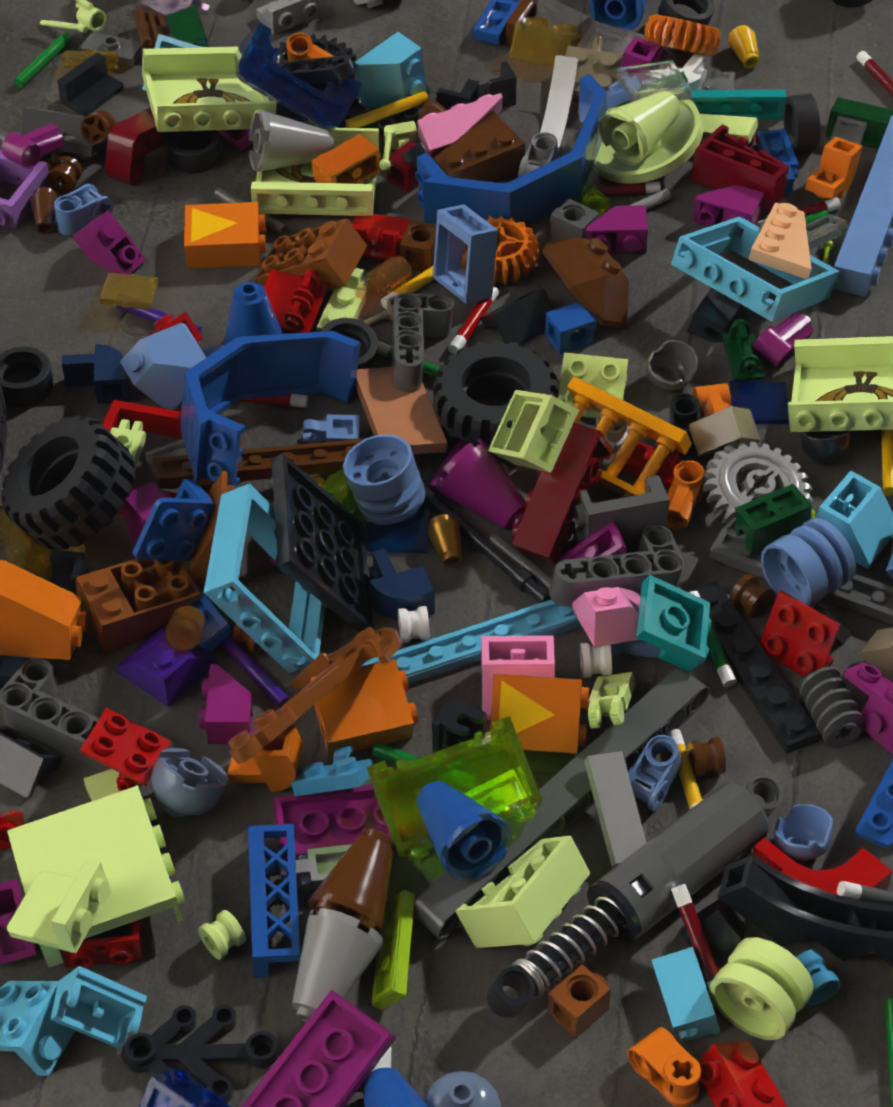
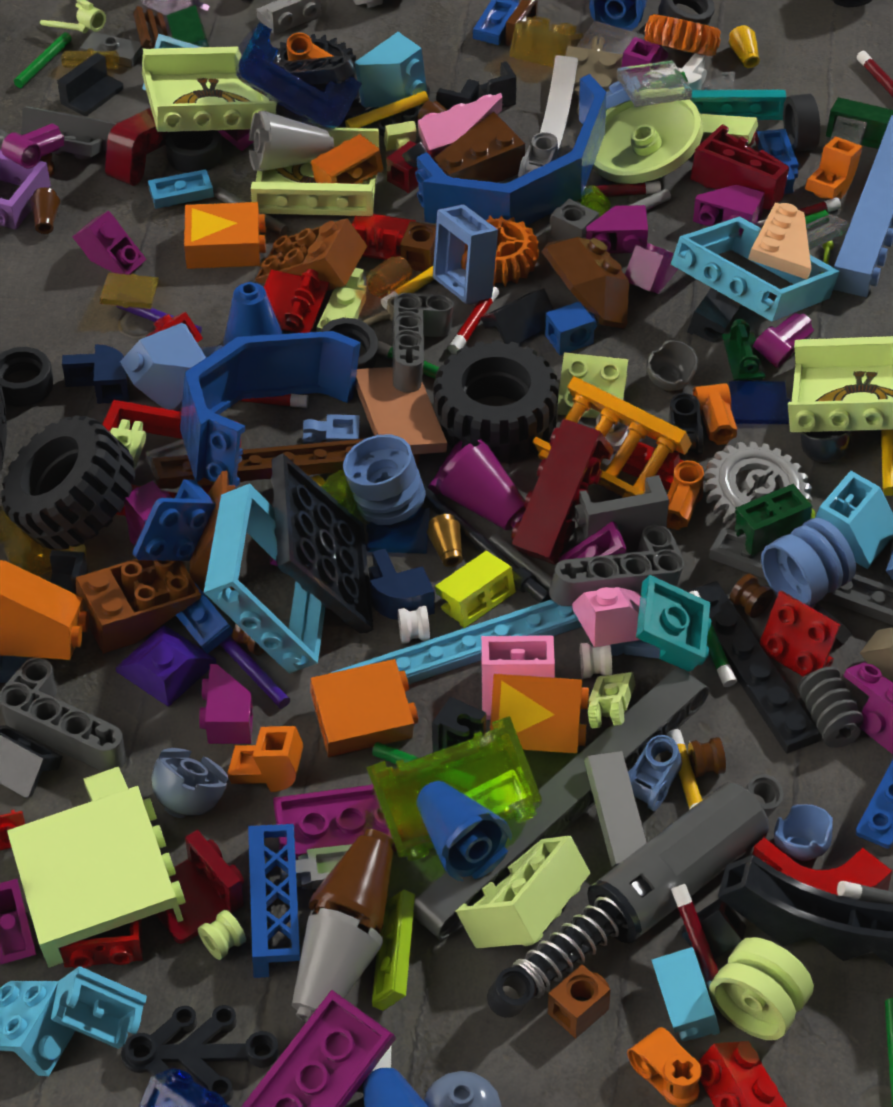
yellowish green bracket [7,859,111,953] -> none
reddish brown wheel [46,156,83,194] -> none
medium blue piece [54,184,114,236] -> none
red hinge [79,708,171,791] -> none
reddish brown wheel [80,110,116,144] -> none
clear orange brick [165,606,206,651] -> none
dark orange piece [228,627,402,764] -> none
dark azure plate [291,745,375,797] -> none
yellowish green hinge [379,126,396,170] -> none
yellowish green window [488,390,579,473] -> none
yellowish green cone [599,91,680,166] -> none
dark tan slope [689,406,760,456] -> none
dark azure wheel [796,949,841,1005] -> none
none -> dark azure plate [148,169,214,209]
none -> dark red bracket [154,829,244,944]
none -> neon yellow hinge [435,551,516,628]
none -> slope [625,243,678,294]

